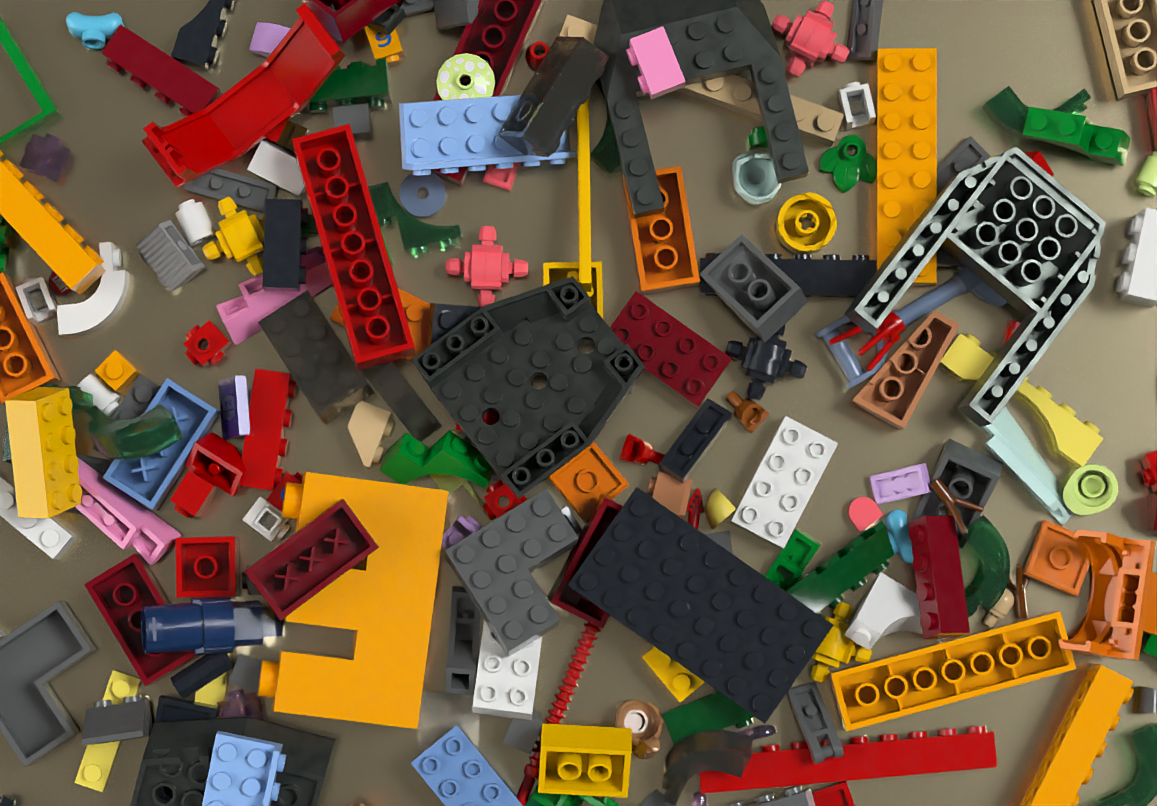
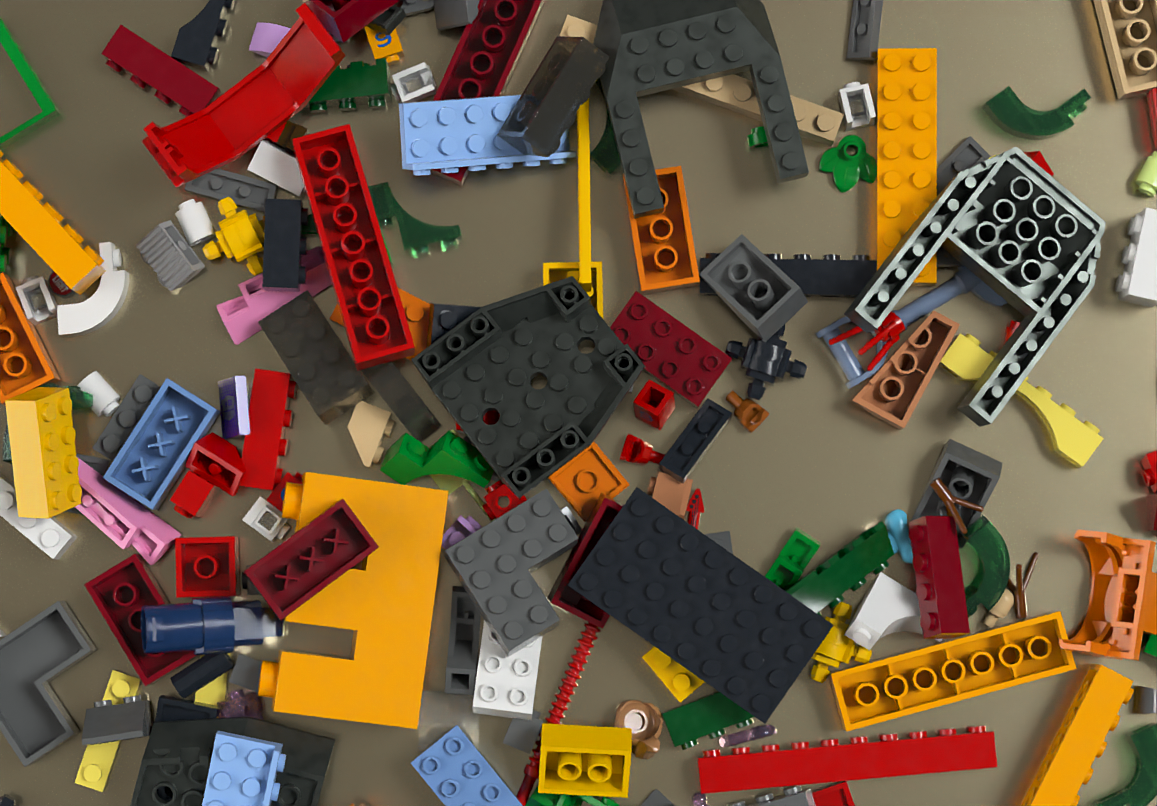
brick [19,133,71,182] -> none
medium azure piece [66,12,124,49] -> none
clear green arch [85,404,184,459] -> none
light orange brick [95,350,141,394] -> none
red brick [183,320,232,367] -> none
dark grey panel [333,103,371,135] -> none
sand blue piece [399,172,447,218] -> none
yellowish green dish [436,53,495,100] -> none
coral piece [445,226,528,307] -> none
coral tile [482,162,520,191] -> none
red cone [525,41,554,70] -> none
bright pink brick [626,26,686,100] -> none
clear smoke arch [662,730,753,805] -> none
light yellow brick [705,488,736,530] -> none
white brick [729,416,838,549] -> none
light aqua hair [732,152,782,205] -> none
coral piece [771,0,850,78] -> none
yellow brick [776,192,837,255] -> none
dark grey plate [787,682,844,764] -> none
coral tile [848,497,884,532] -> none
lavender plate [869,463,933,505] -> none
light aqua wedge [981,406,1075,526] -> none
orange tile [1022,519,1091,597] -> none
green arch [1023,106,1131,166] -> none
yellowish green piece [1063,464,1118,515] -> none
none -> white window [391,62,438,103]
none -> red brick [633,379,676,430]

